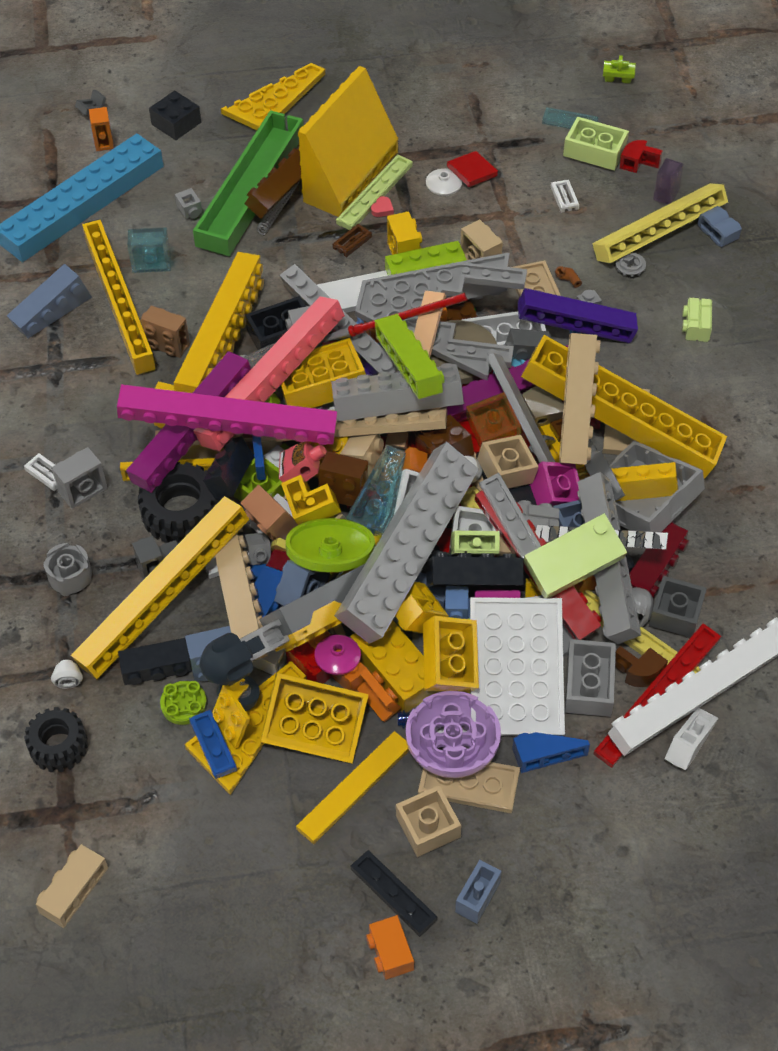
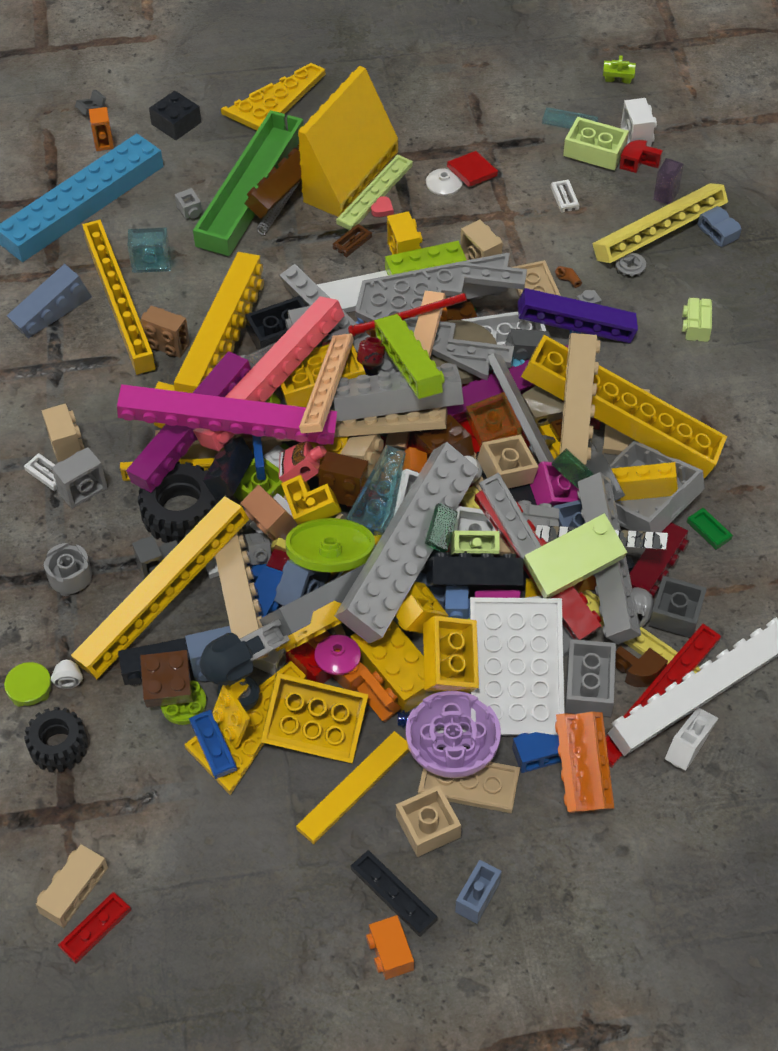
none -> lime tile [4,662,52,707]
none -> tan brick [41,403,85,462]
none -> red tile [58,892,131,964]
none -> reddish brown brick [140,650,193,708]
none -> light nougat tile [299,334,354,433]
none -> dark red head [357,337,386,370]
none -> clear green tile [425,503,458,553]
none -> clear green tile [551,448,595,489]
none -> orange brick [555,711,614,813]
none -> white brick [621,98,657,147]
none -> green tile [687,508,733,550]

